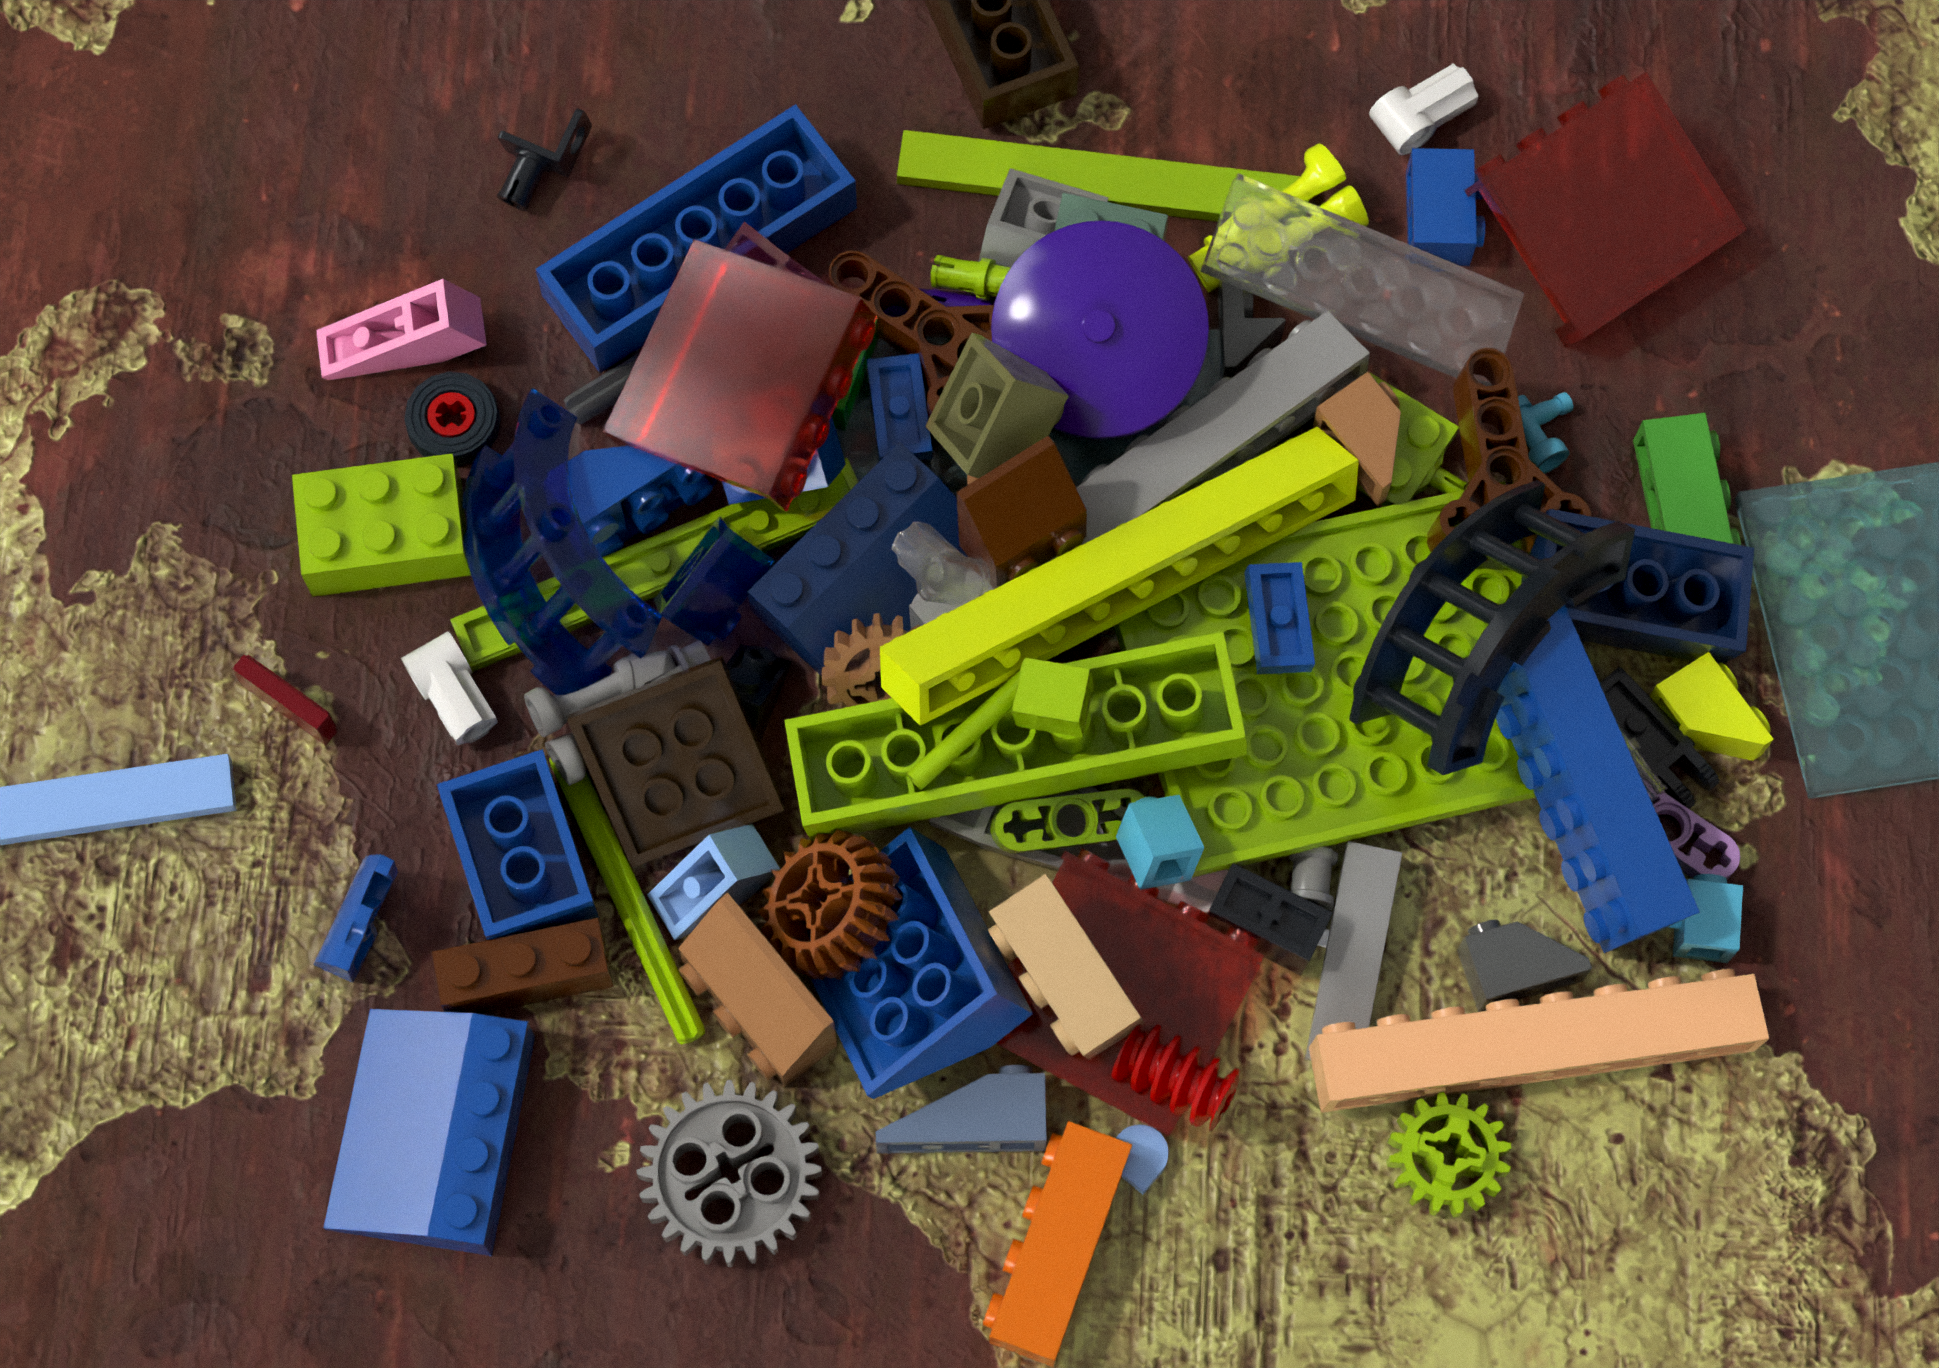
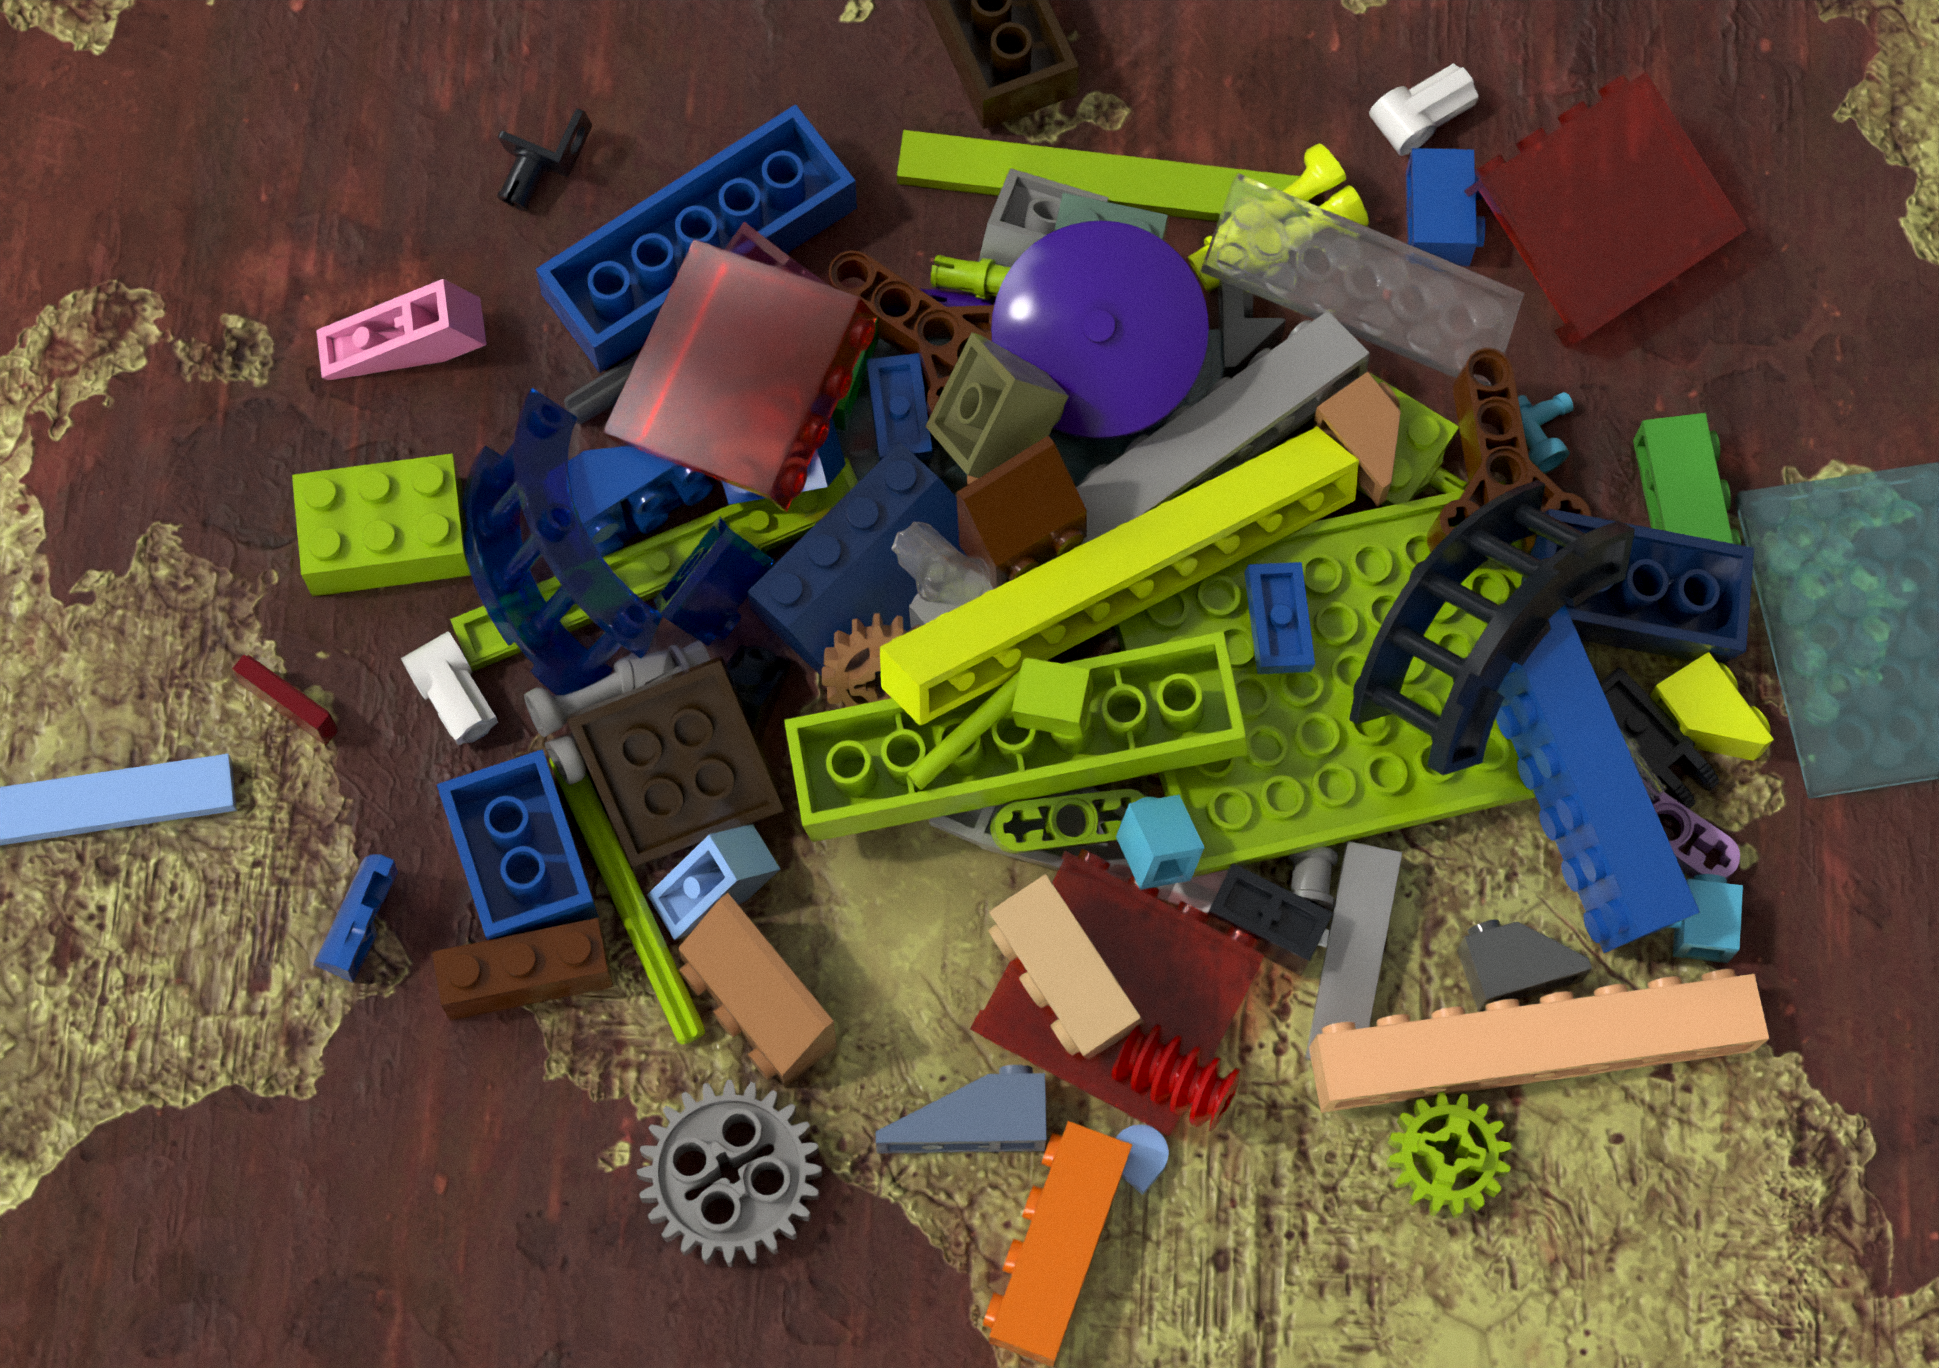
slope [323,1009,535,1256] -> none
black bush [404,372,501,466] -> none
dark orange gear [758,829,903,981] -> none
blue slope [807,827,1033,1099] -> none

